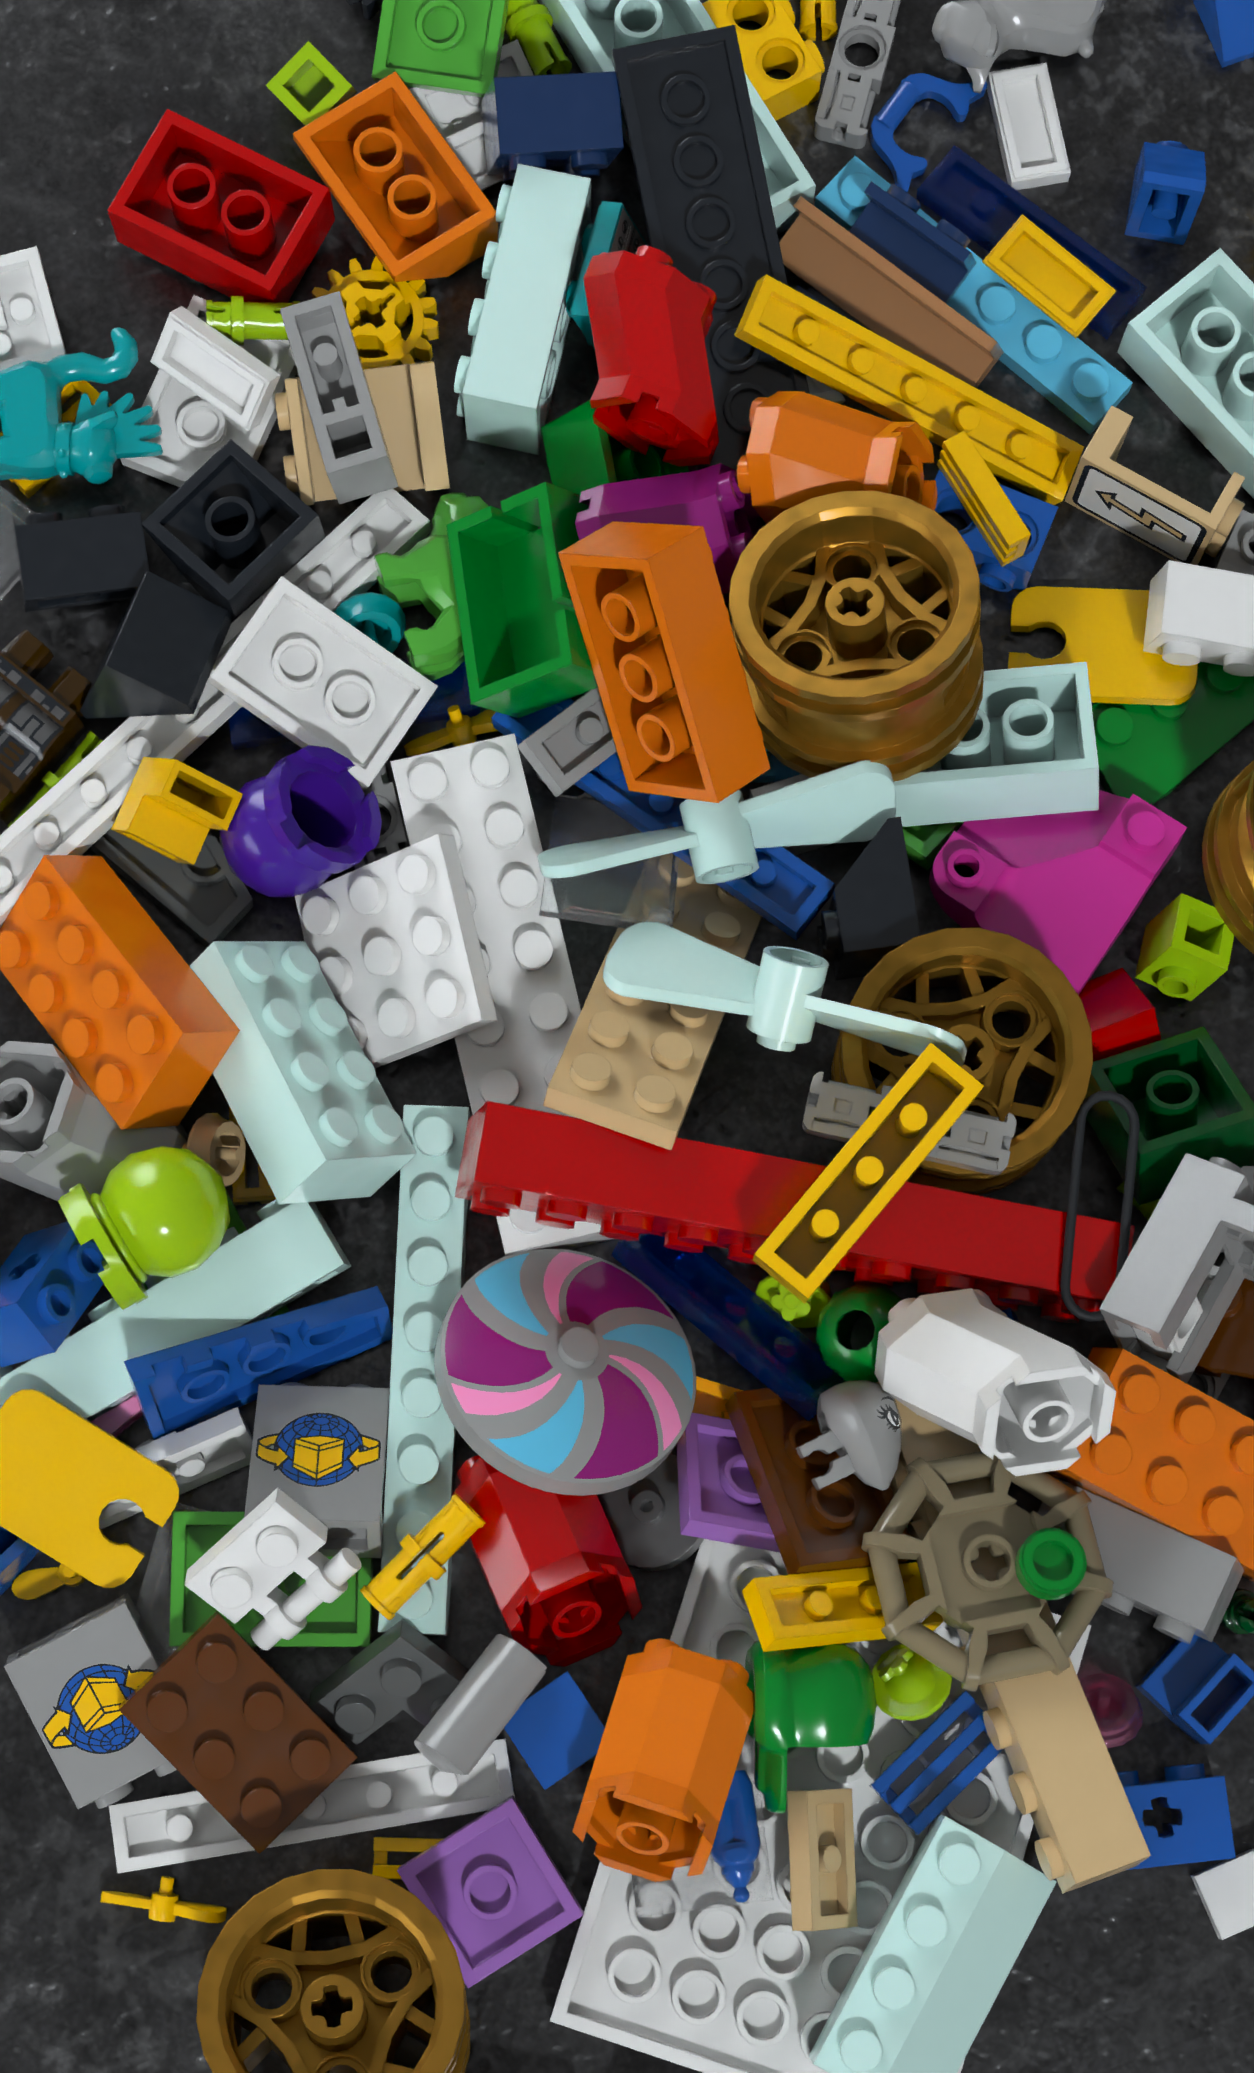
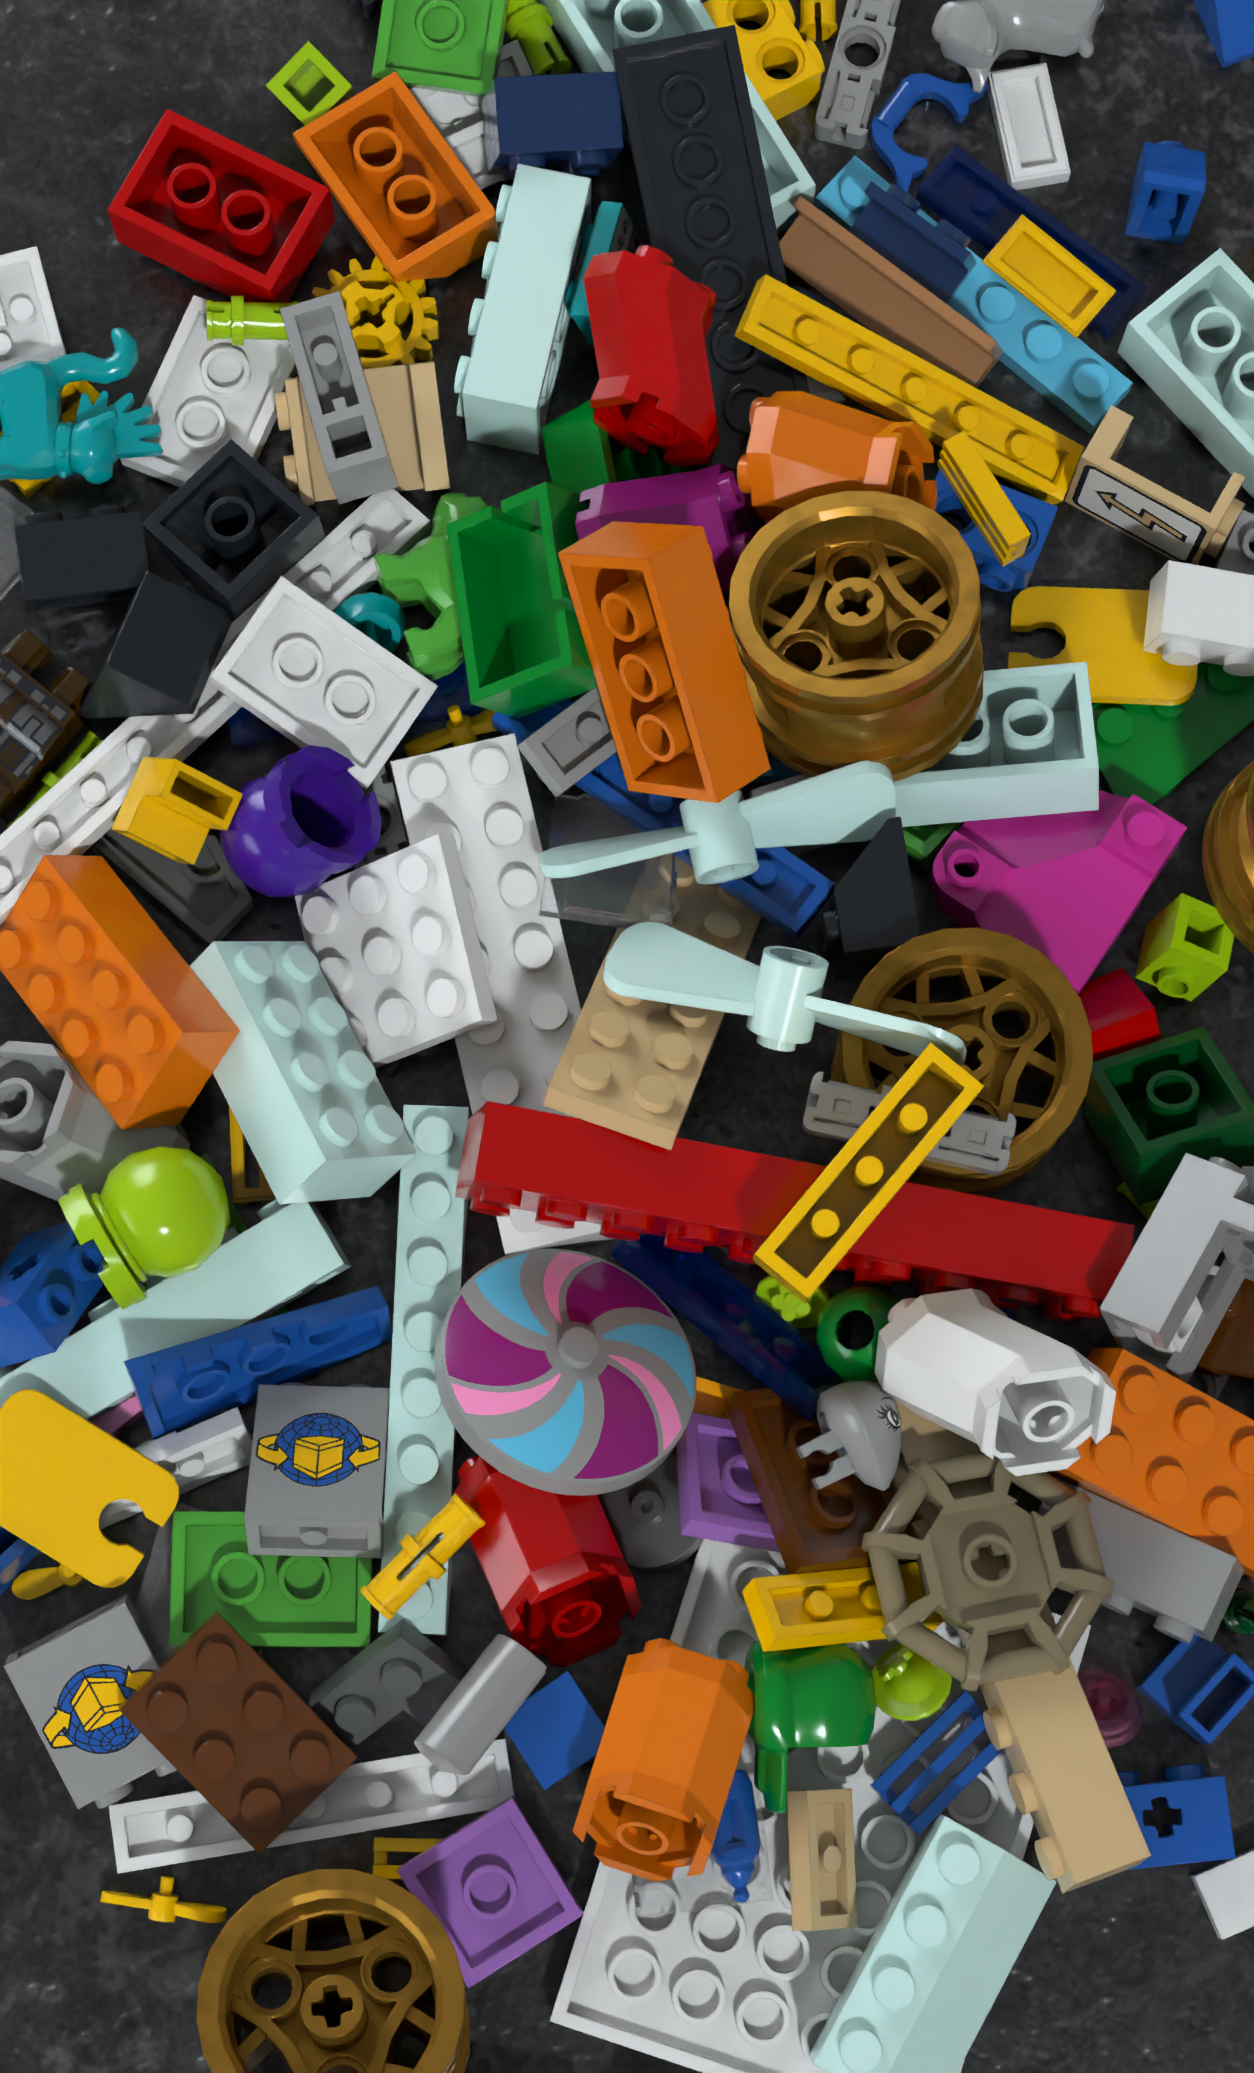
white tile [150,306,281,431] -> none
tan hat [182,1113,246,1186] -> none
white plate [184,1488,362,1651] -> none
green tile [1015,1528,1087,1600] -> none
black piece [1060,1091,1140,1322] -> none

